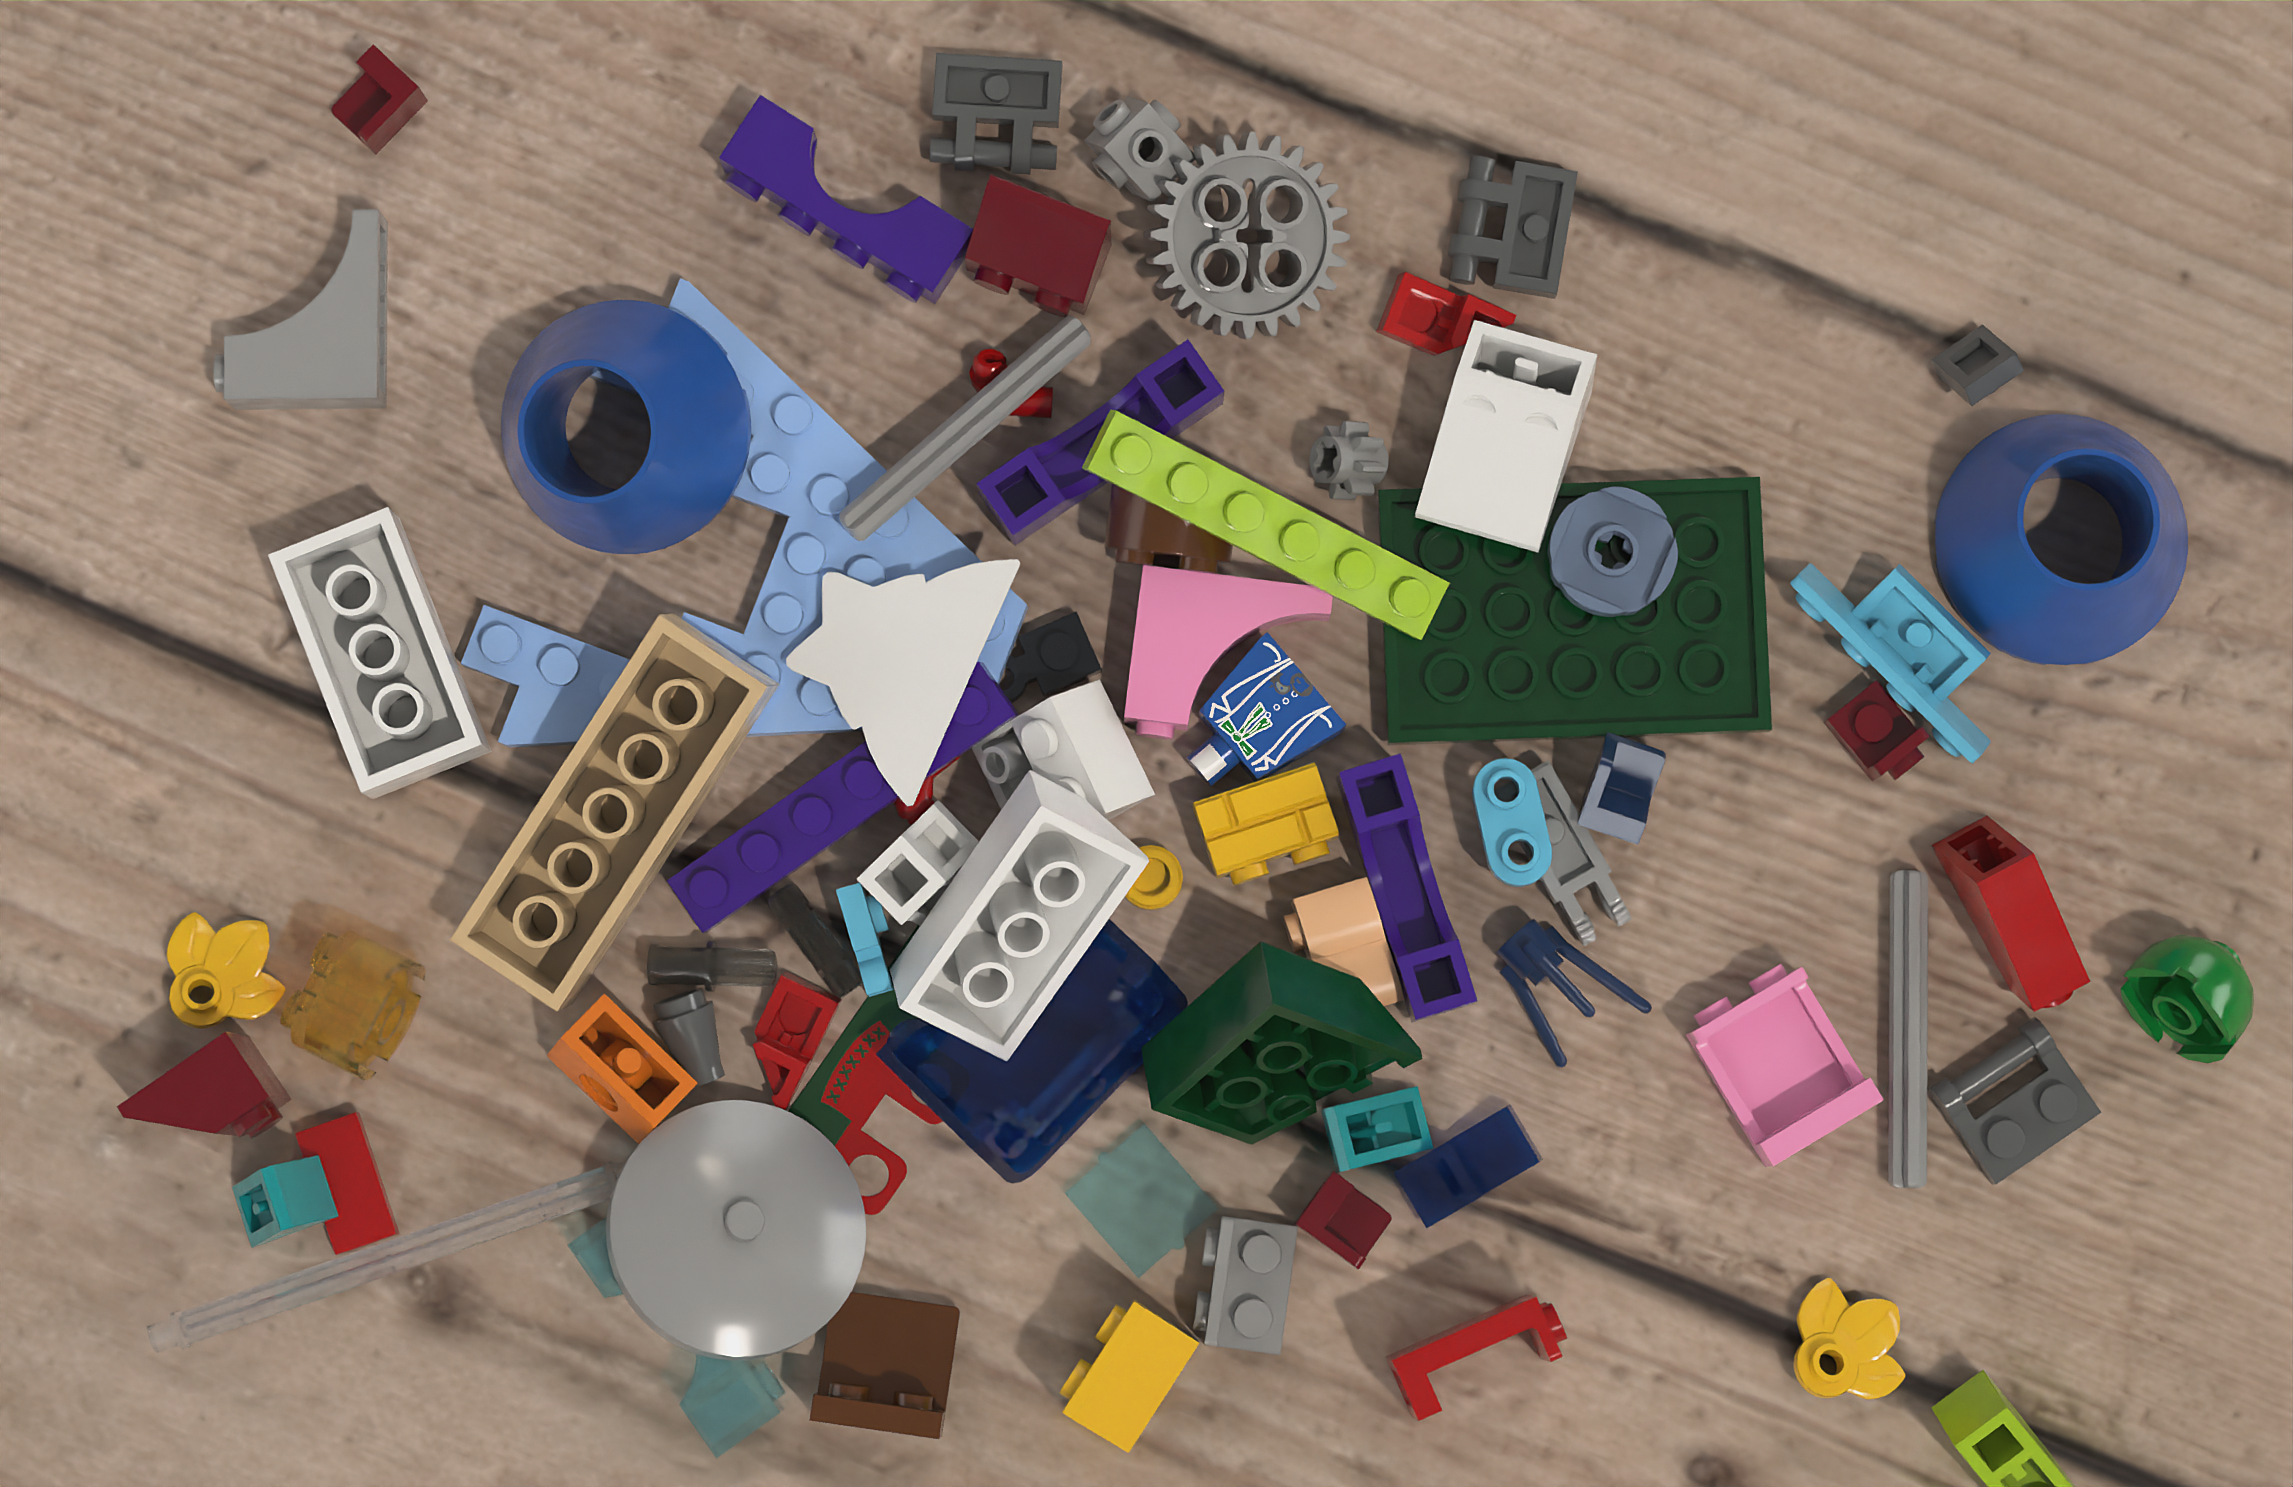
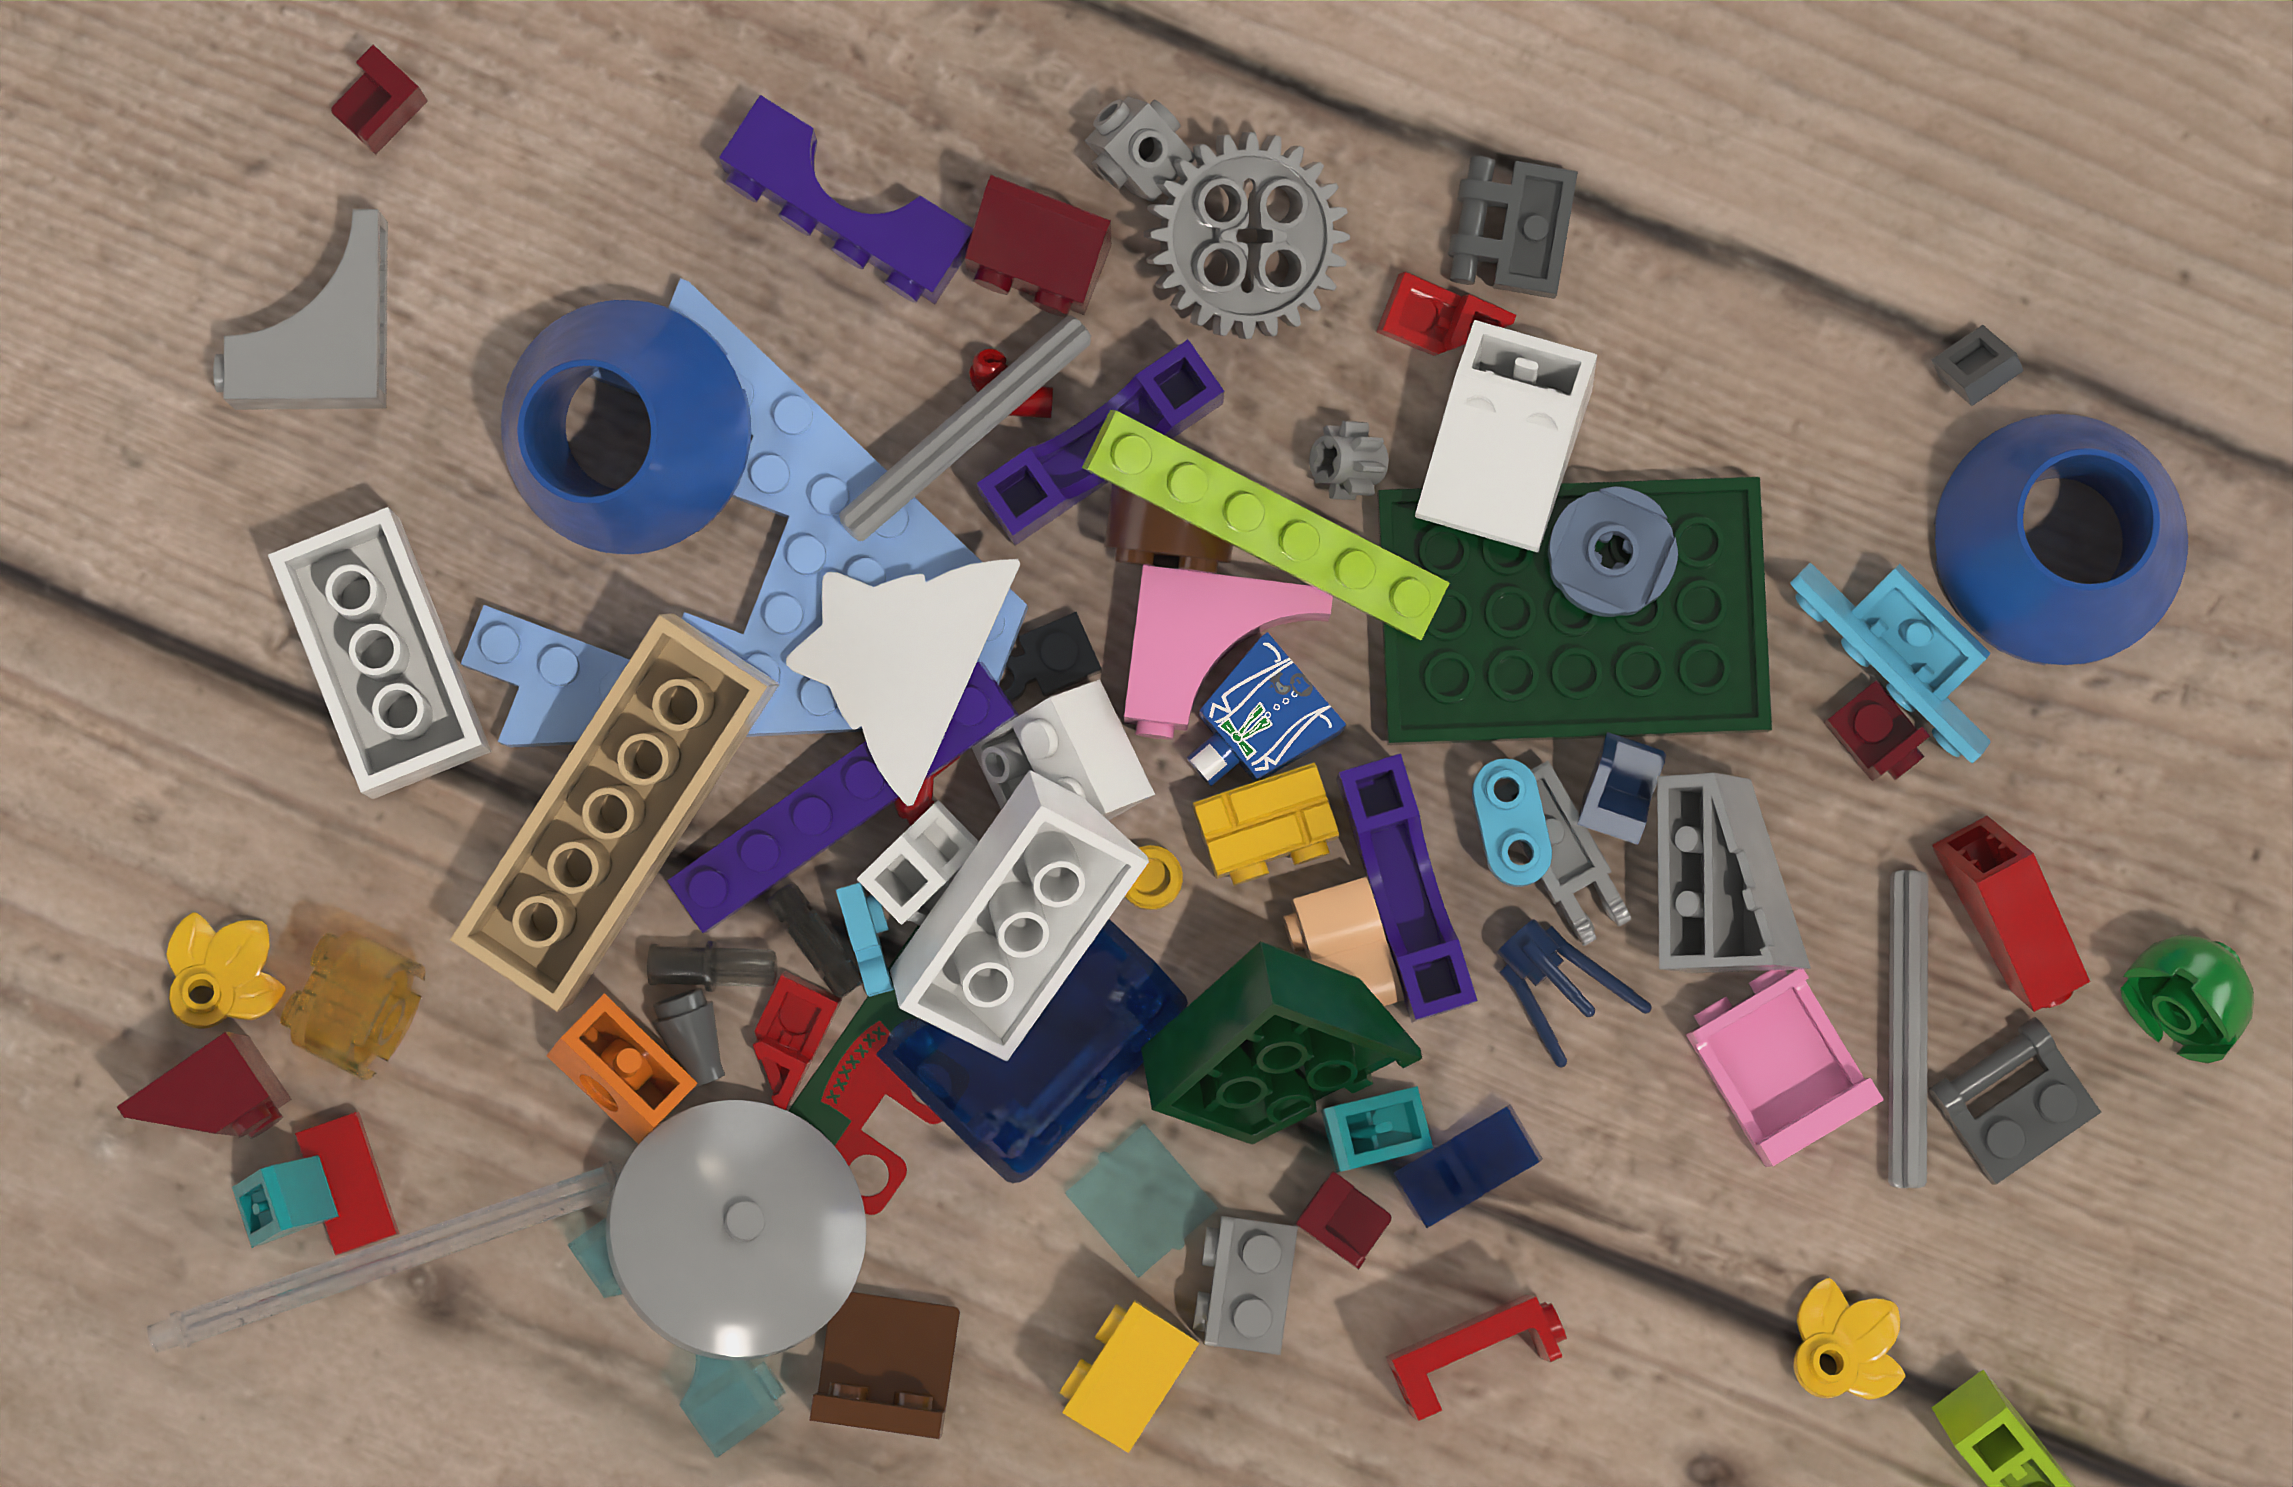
dark grey plate [930,53,1063,175] -> none
none -> light grey wedge [1657,773,1811,973]

